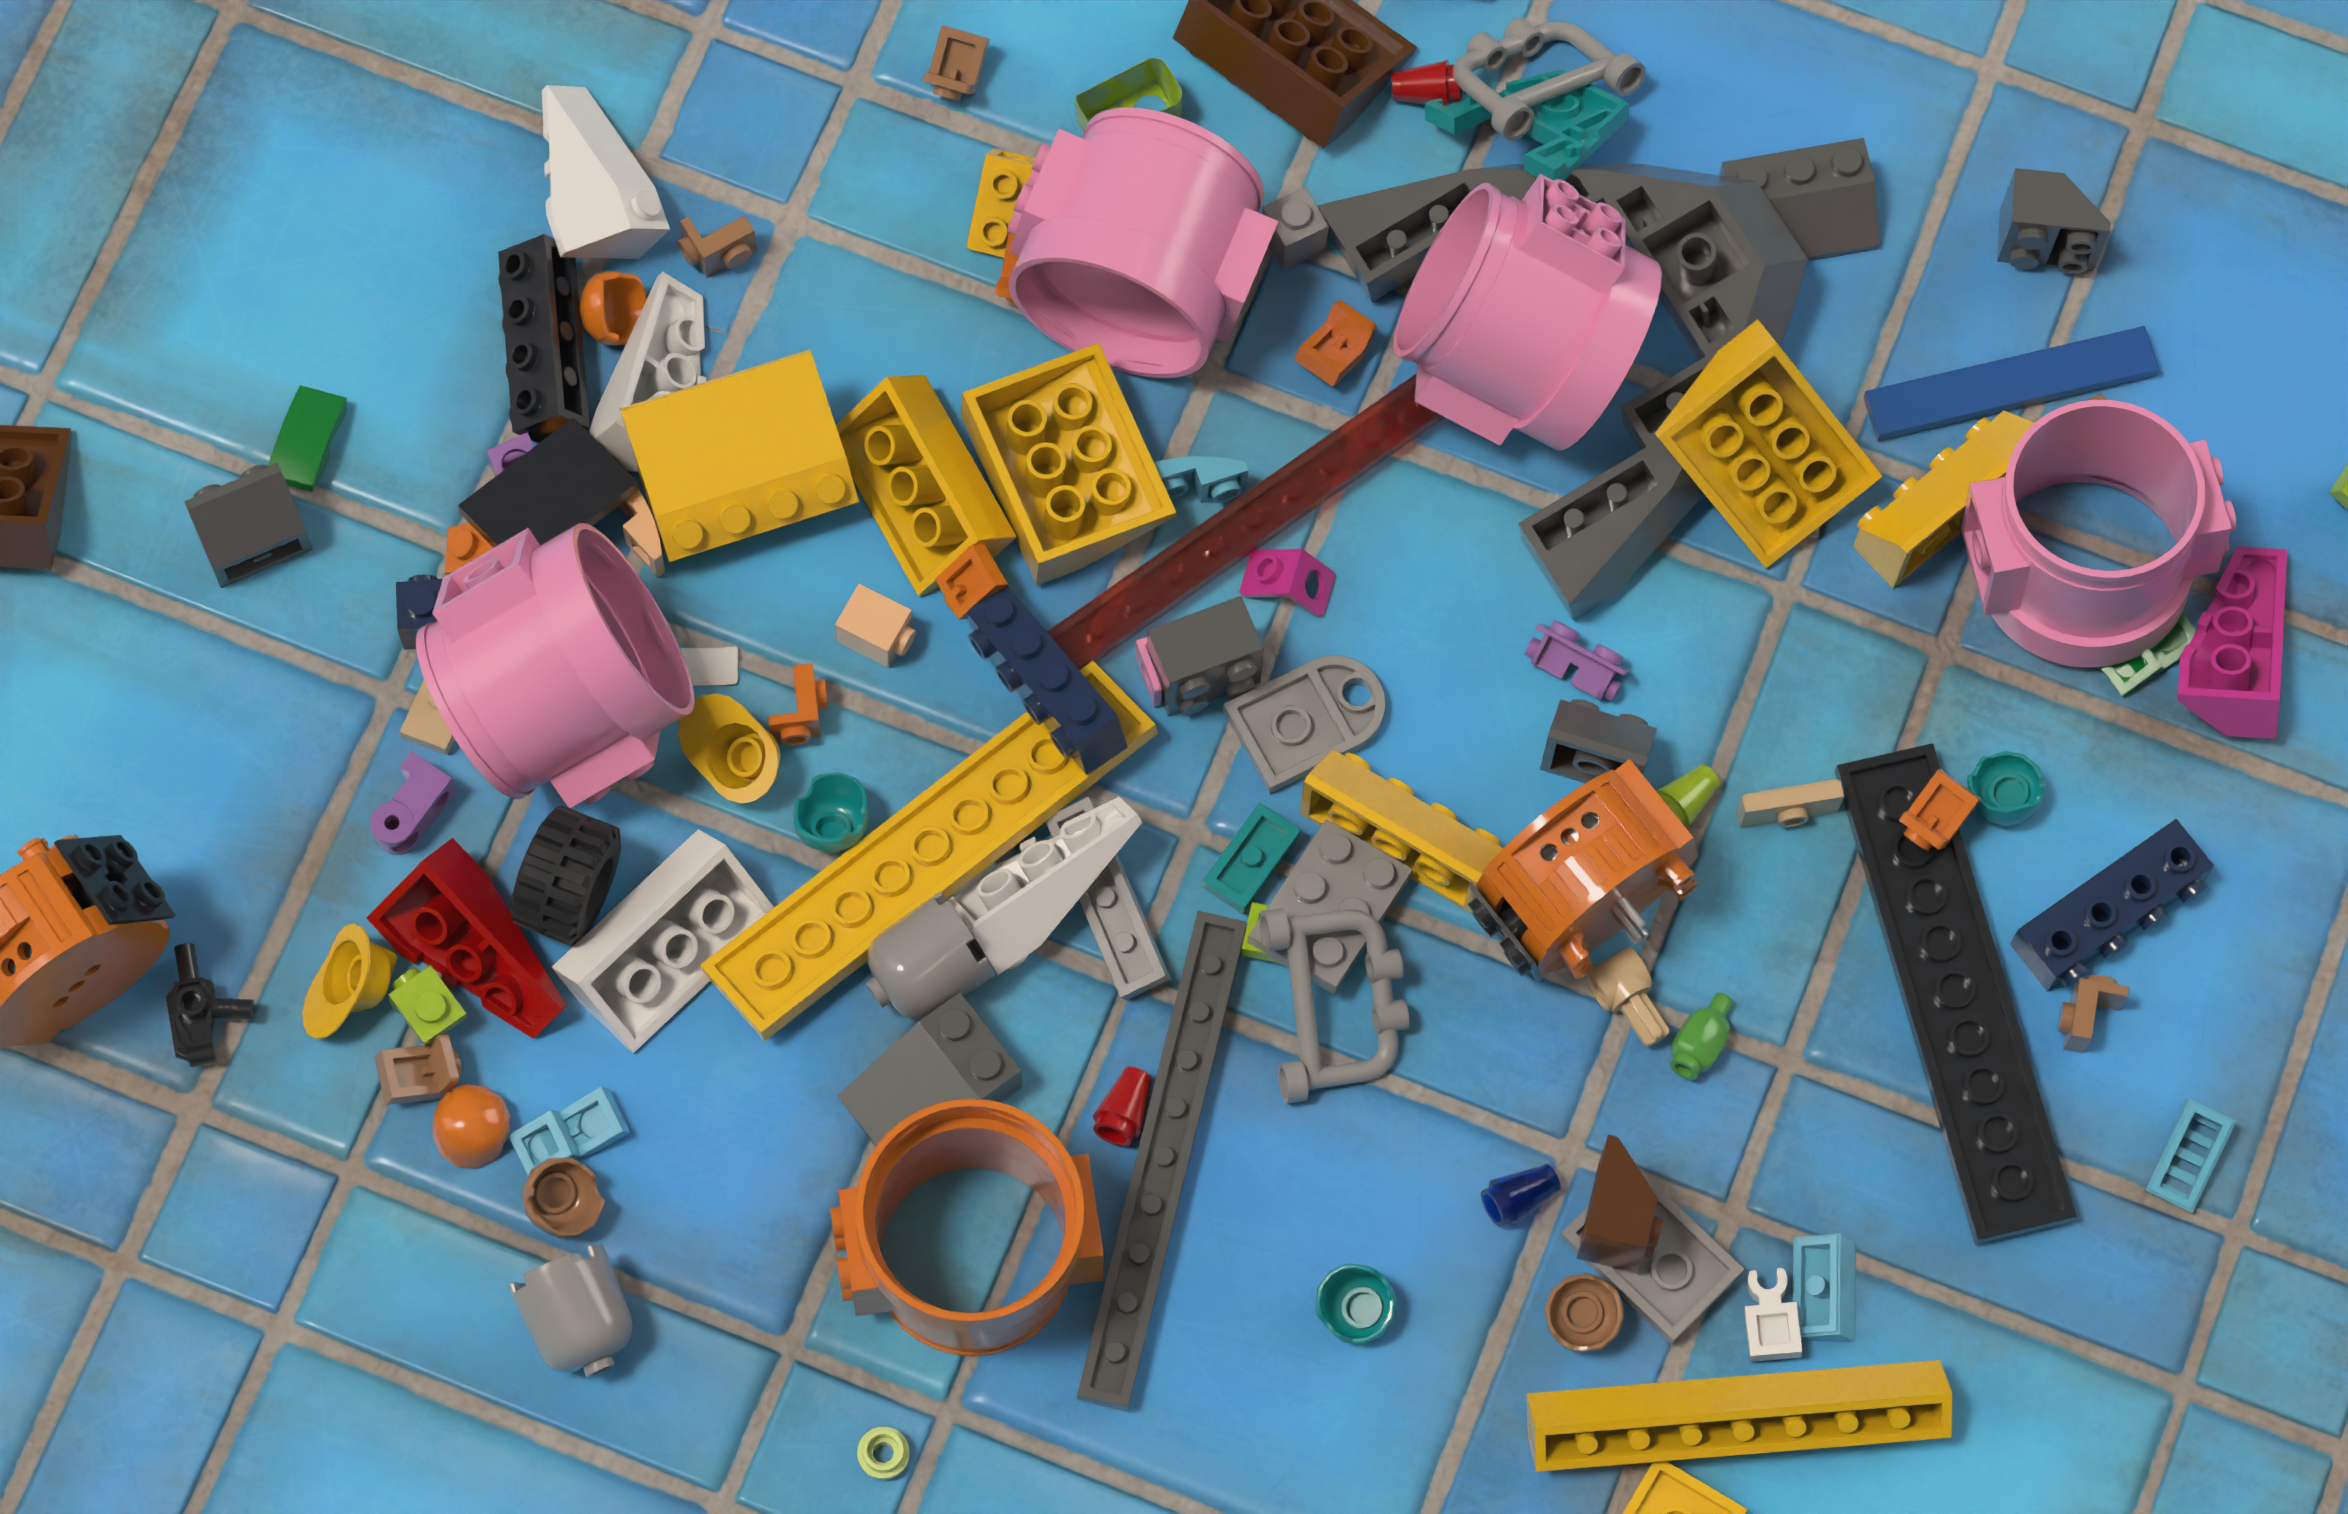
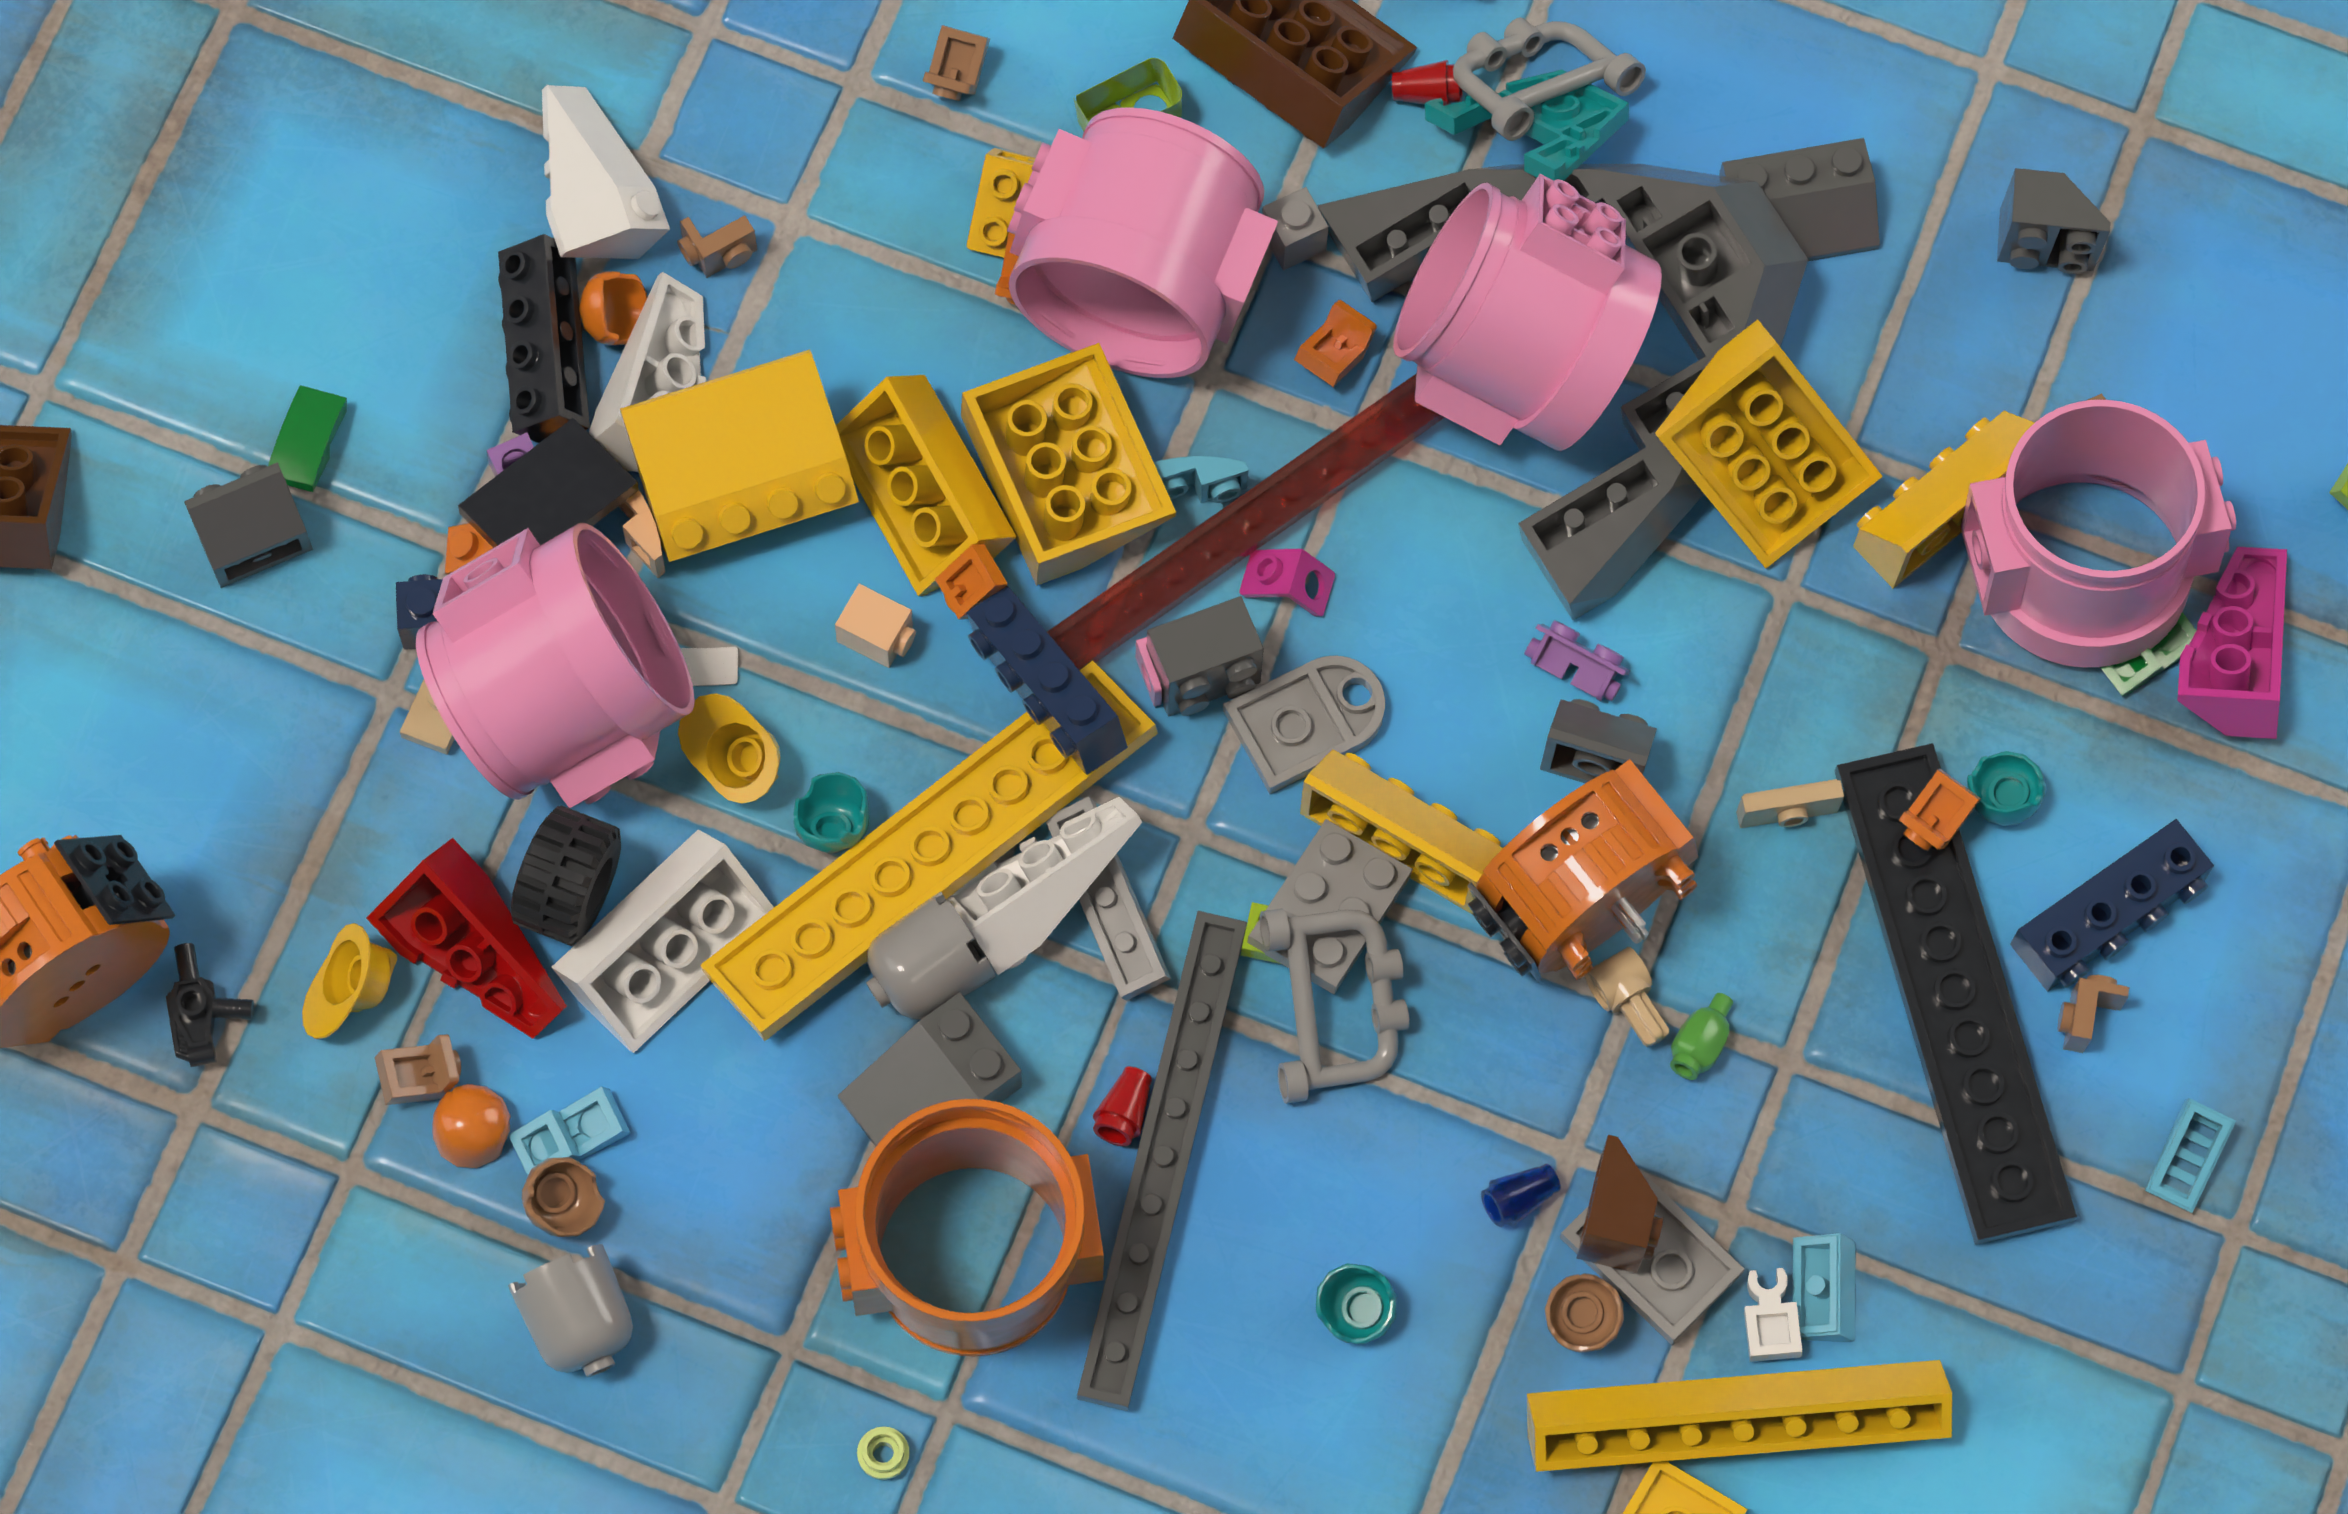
medium lavender leg [370,751,457,855] -> none
lime bracket [388,965,467,1047] -> none
orange bracket [768,663,828,745] -> none
teal plate [1202,802,1301,914] -> none
lime cone [1656,764,1720,829] -> none
blue tile [1863,326,2160,441] -> none

